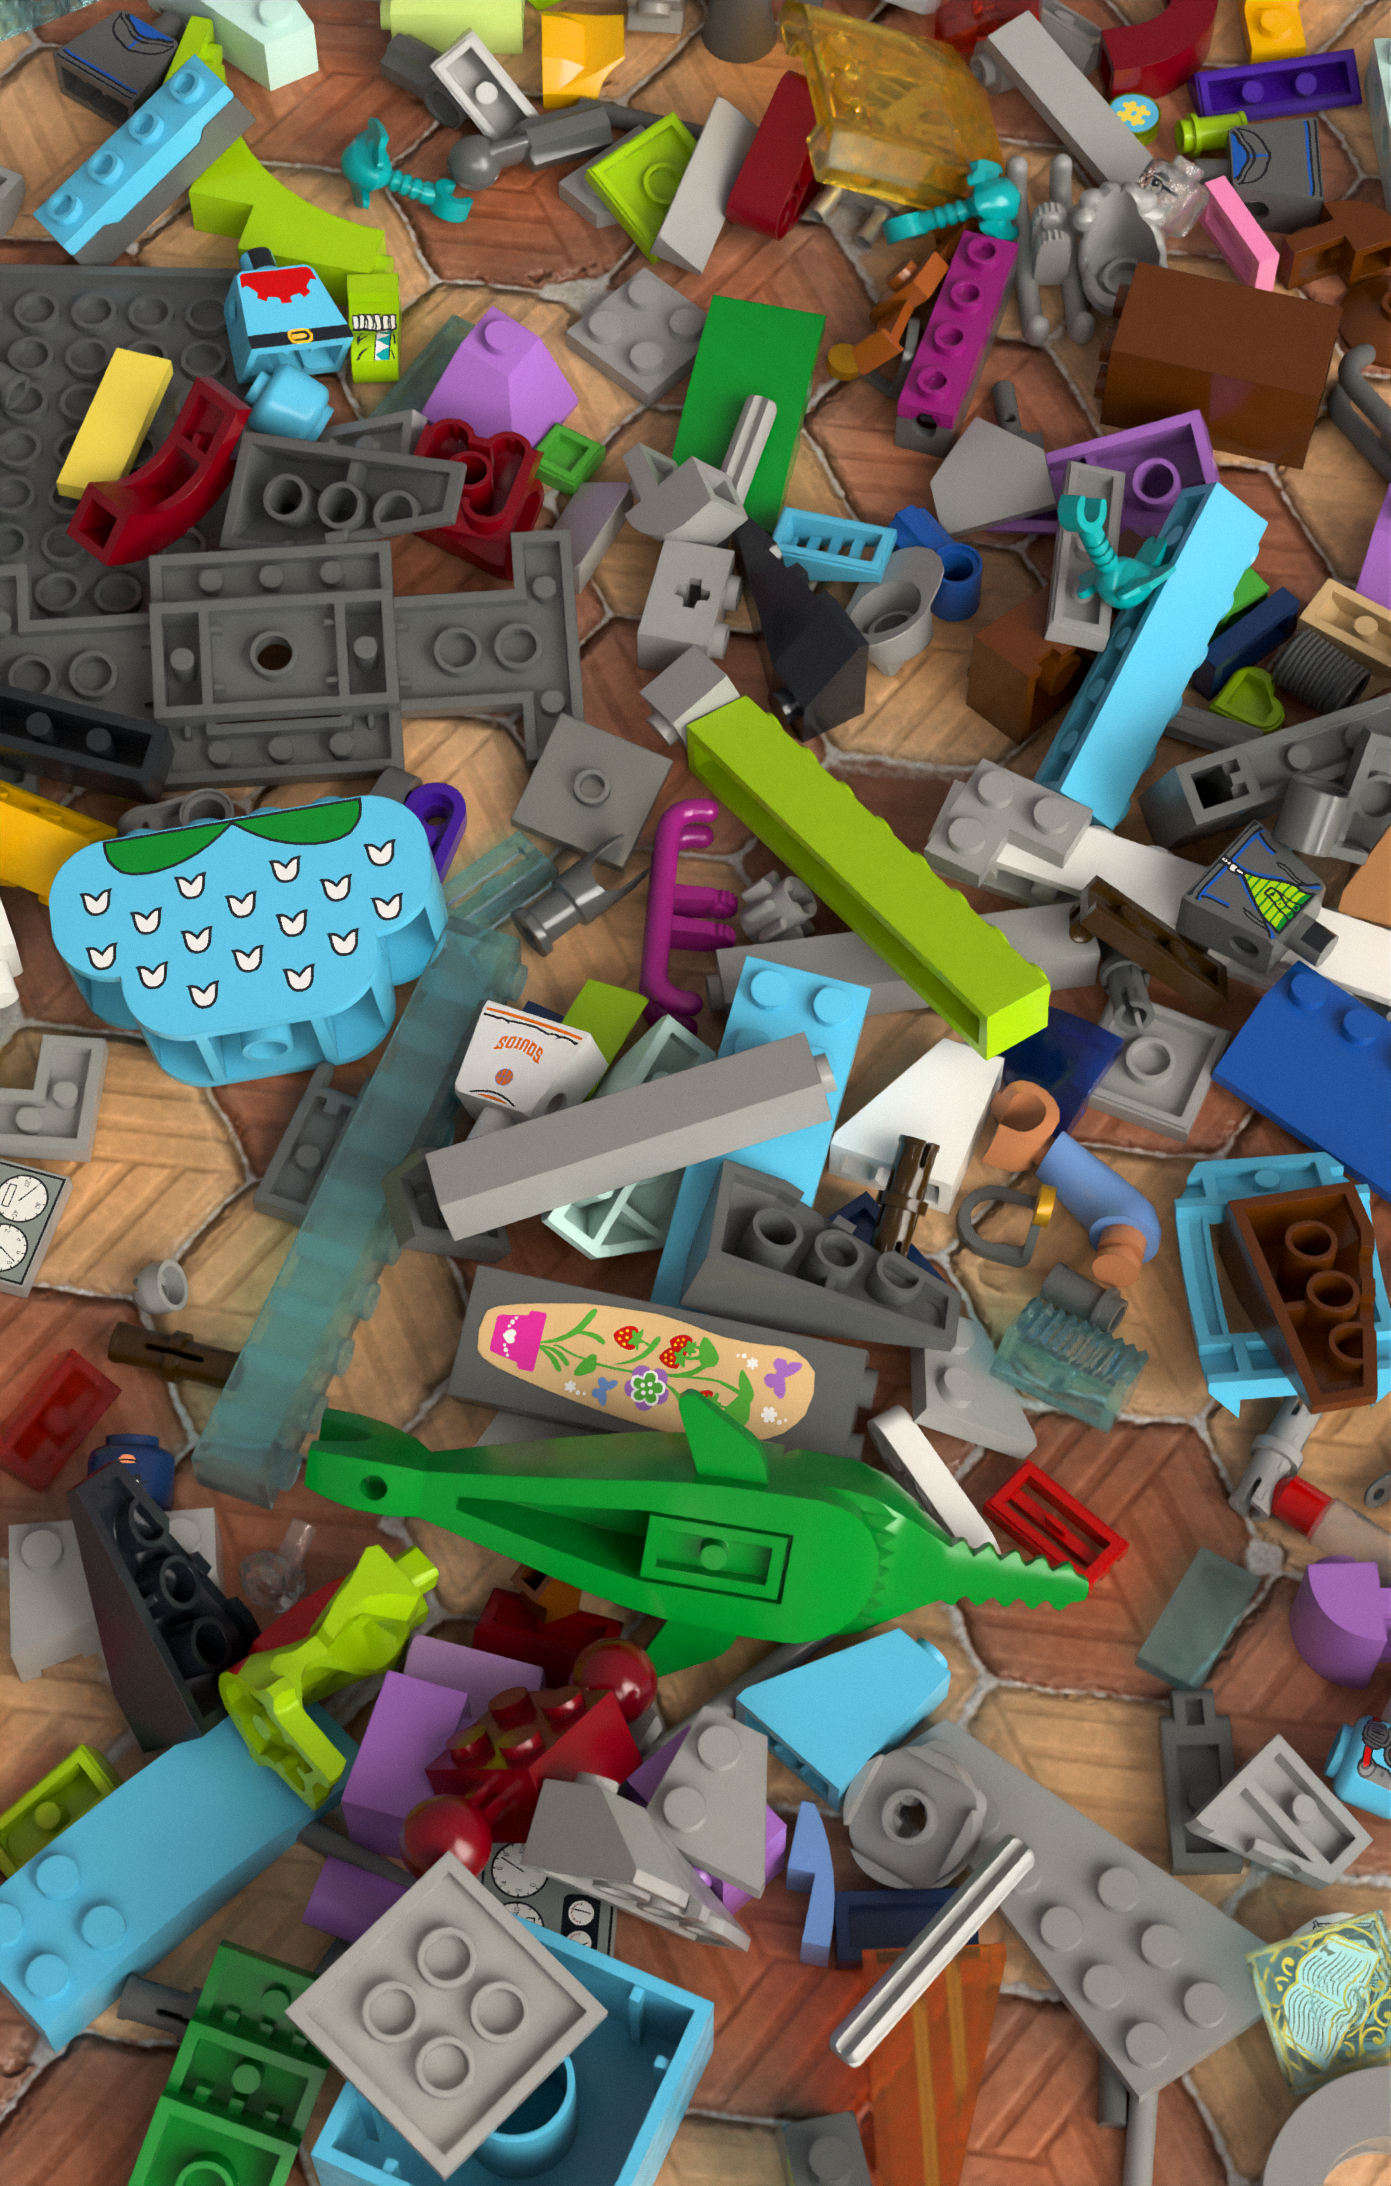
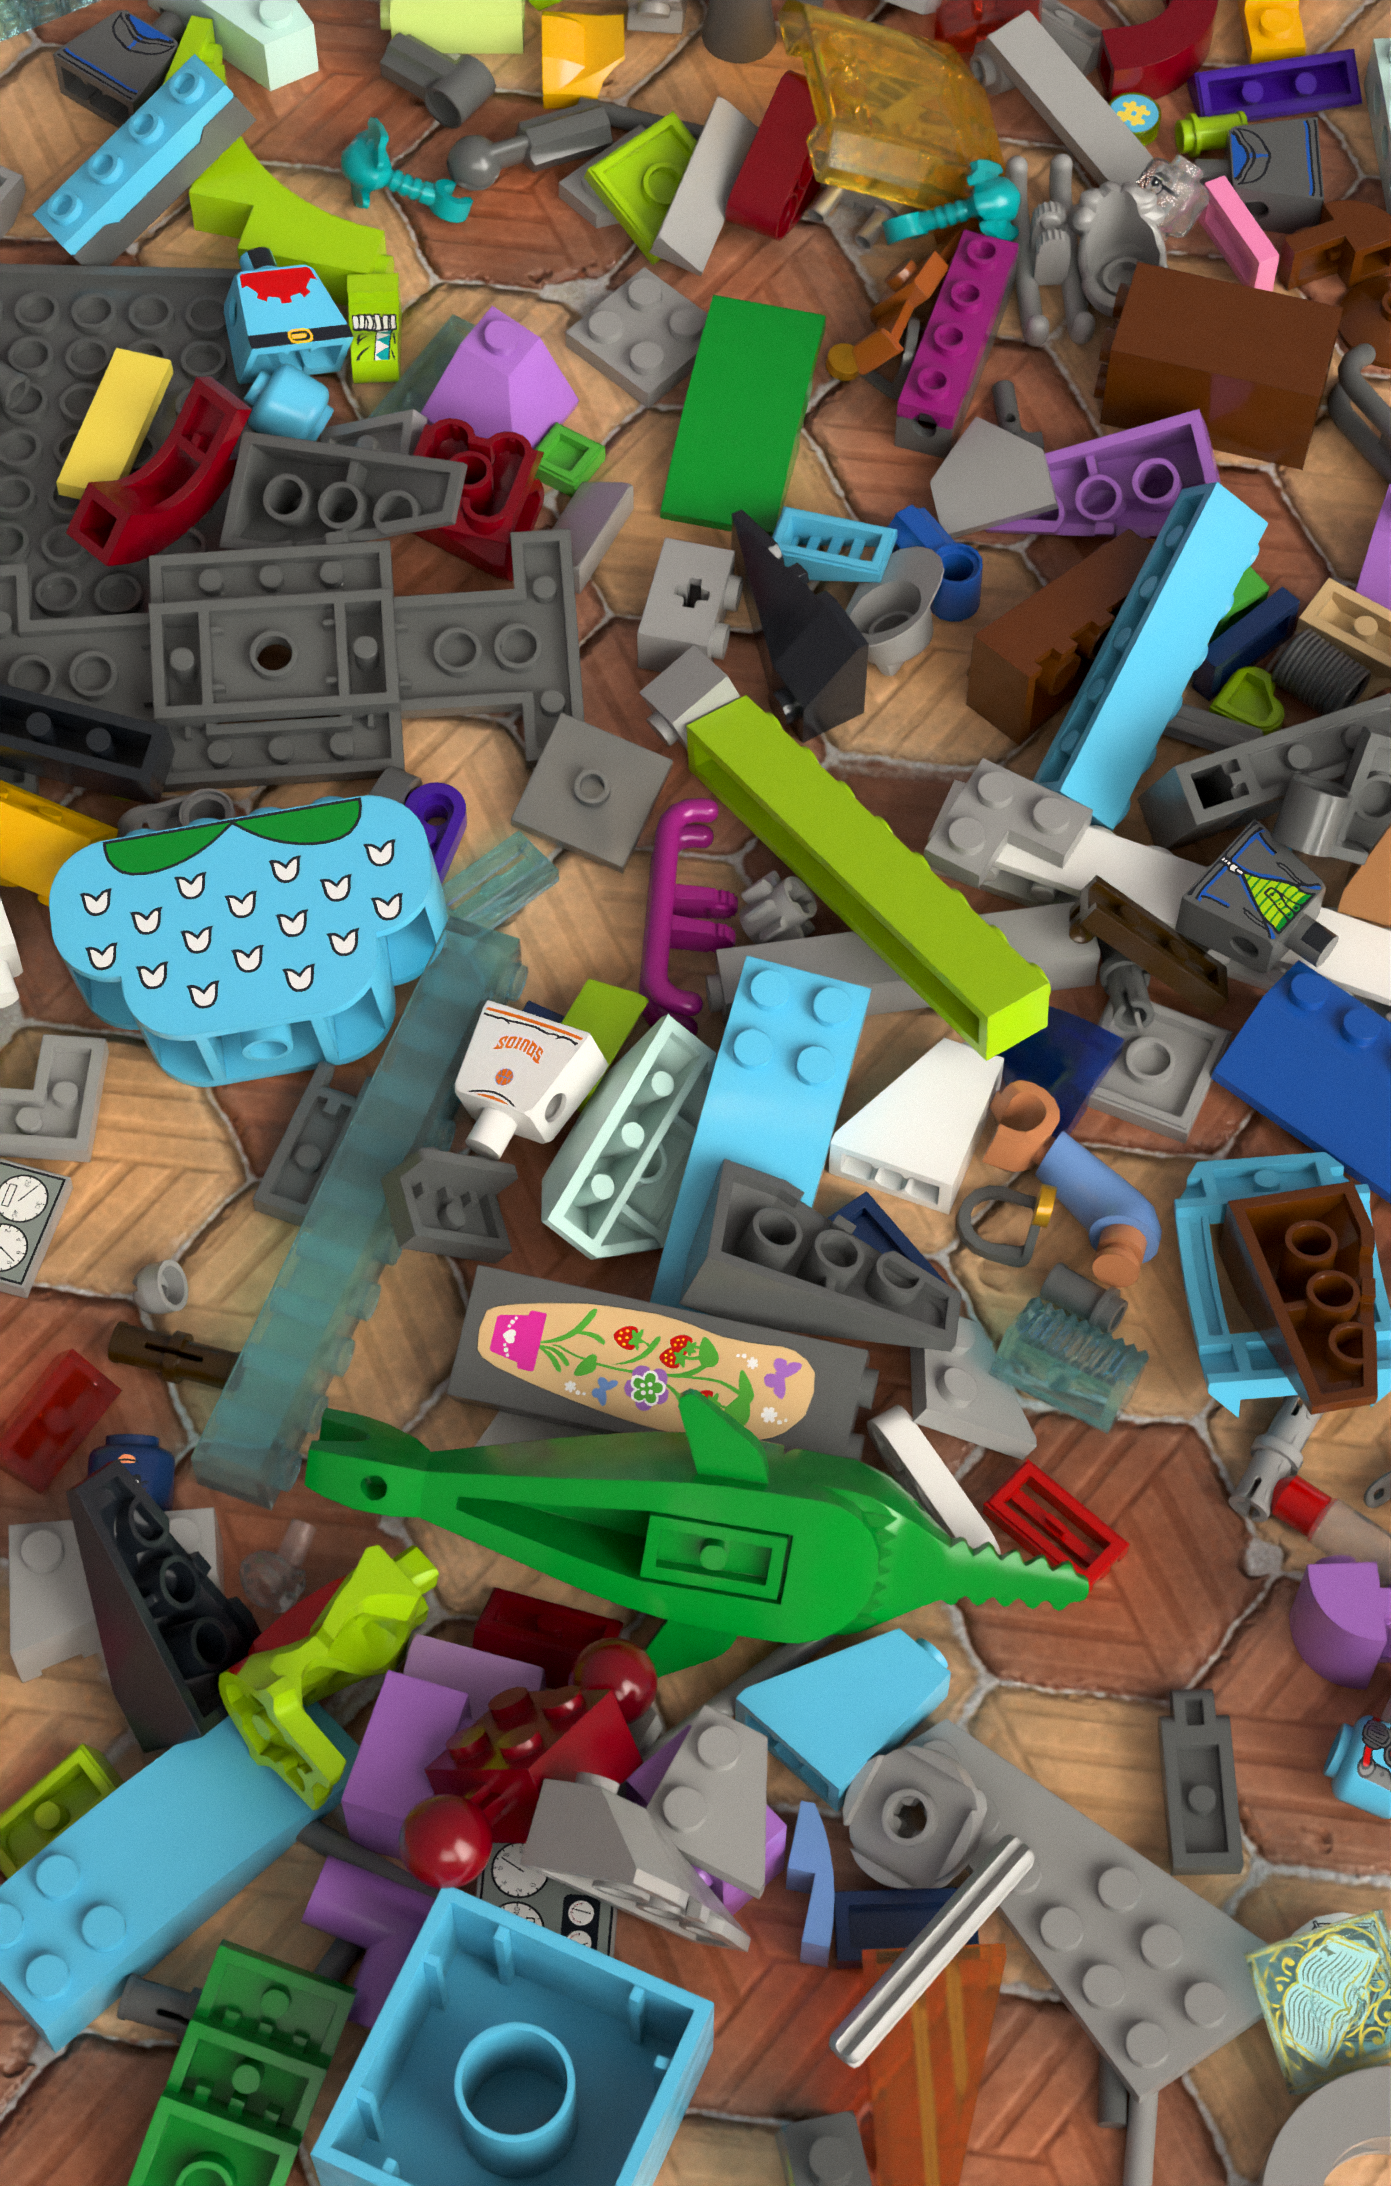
light grey plate [285,1851,608,2182] -> none
light grey brick [425,1032,837,1242] -> none
light grey slope [429,27,540,143] -> none
reddish brown piece [510,1563,582,1625] -> none
dark grey piece [511,834,650,957] -> none
light grey brick [622,442,749,547] -> none
light grey axle [715,394,777,549] -> none
dark brown pin [869,1135,940,1258] -> none
light grey tile [1044,460,1126,653] -> none
teal piece [1057,494,1176,610] -> none
clear light blue tile [1135,1546,1262,1689] -> none
light grey wing [1184,1733,1374,1891] -> none

